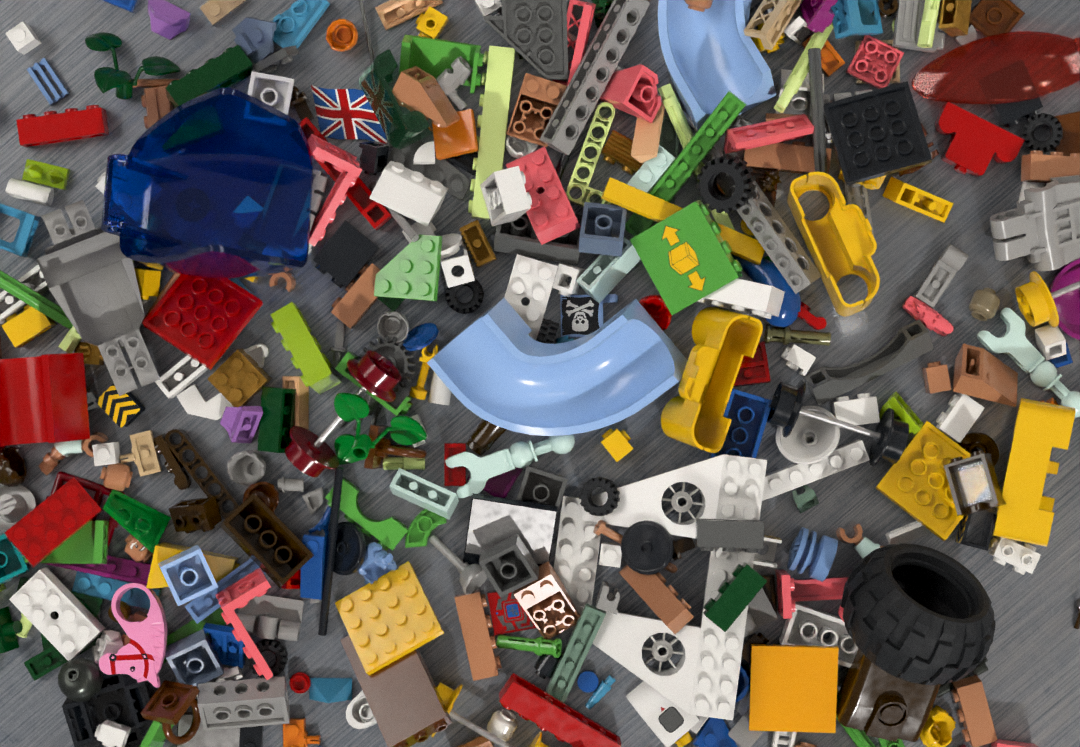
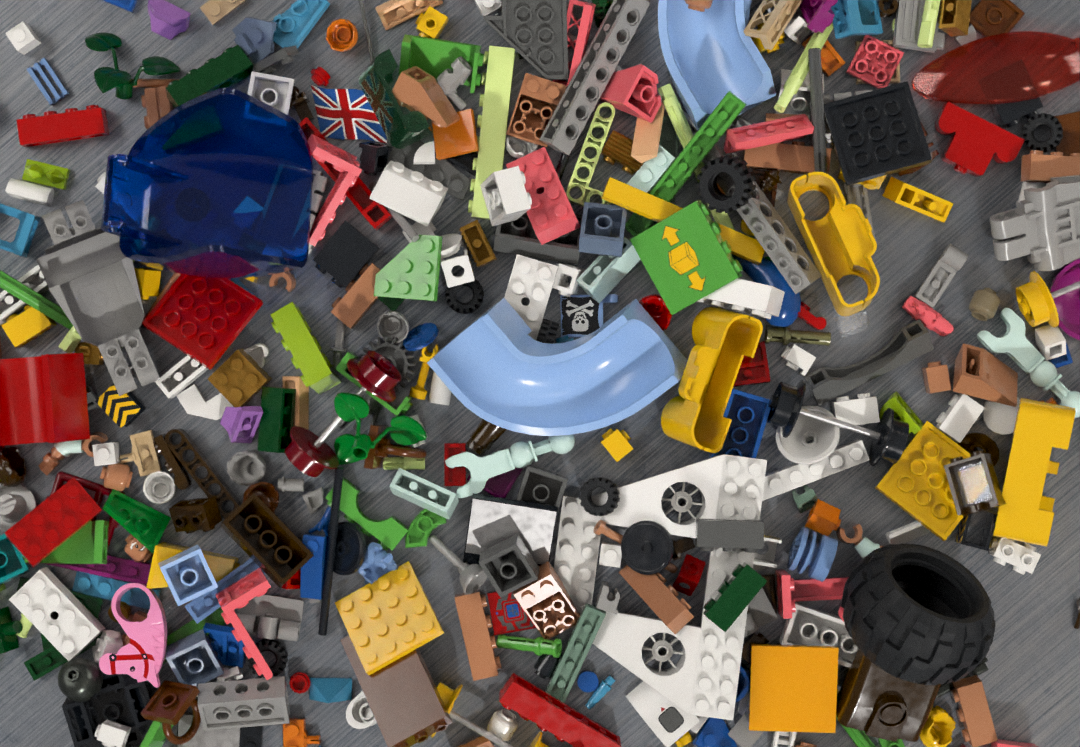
none -> white hair [143,471,176,504]
none -> red plate [310,66,331,86]
none -> red bracket [672,554,706,596]
none -> orange brick [805,499,841,536]
none -> white tile [982,397,1020,435]

